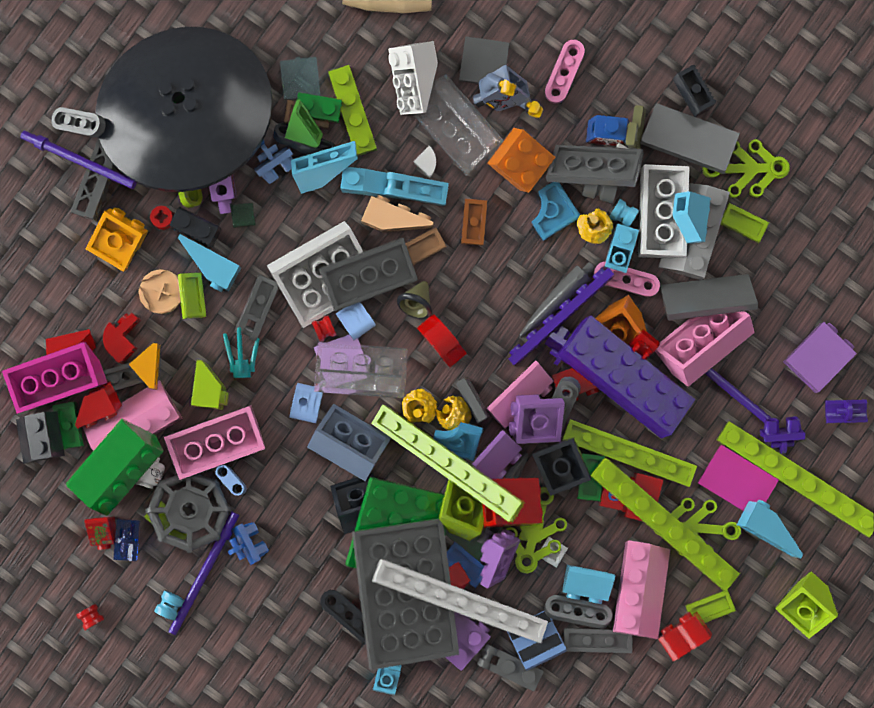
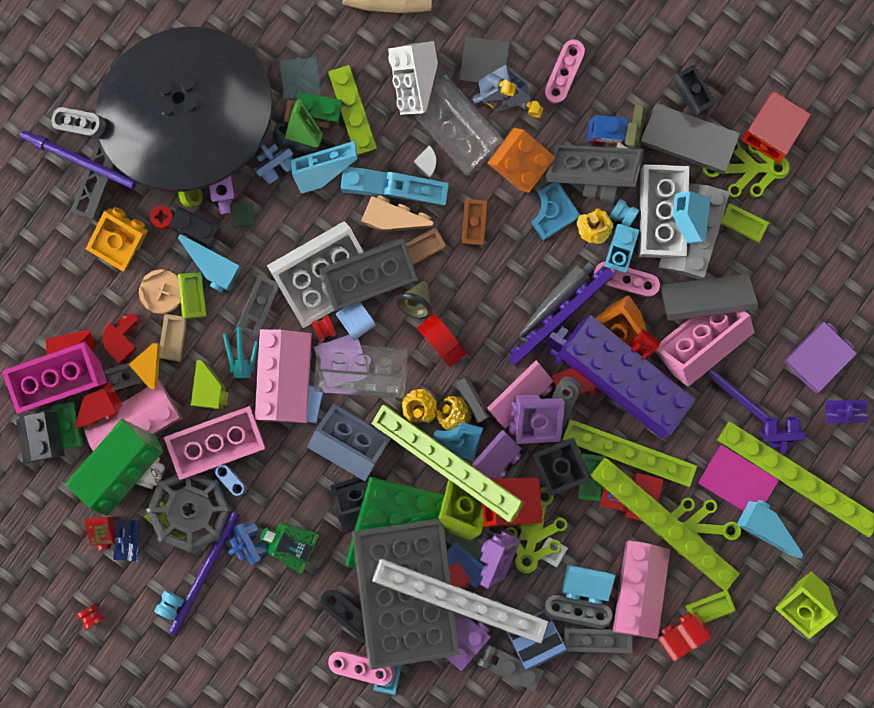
none -> tan tile [160,314,188,362]
none -> bright pink slope [255,330,312,423]
none -> torso [261,523,319,574]
none -> bright pink plate [329,650,395,685]
none -> brick [742,91,811,163]

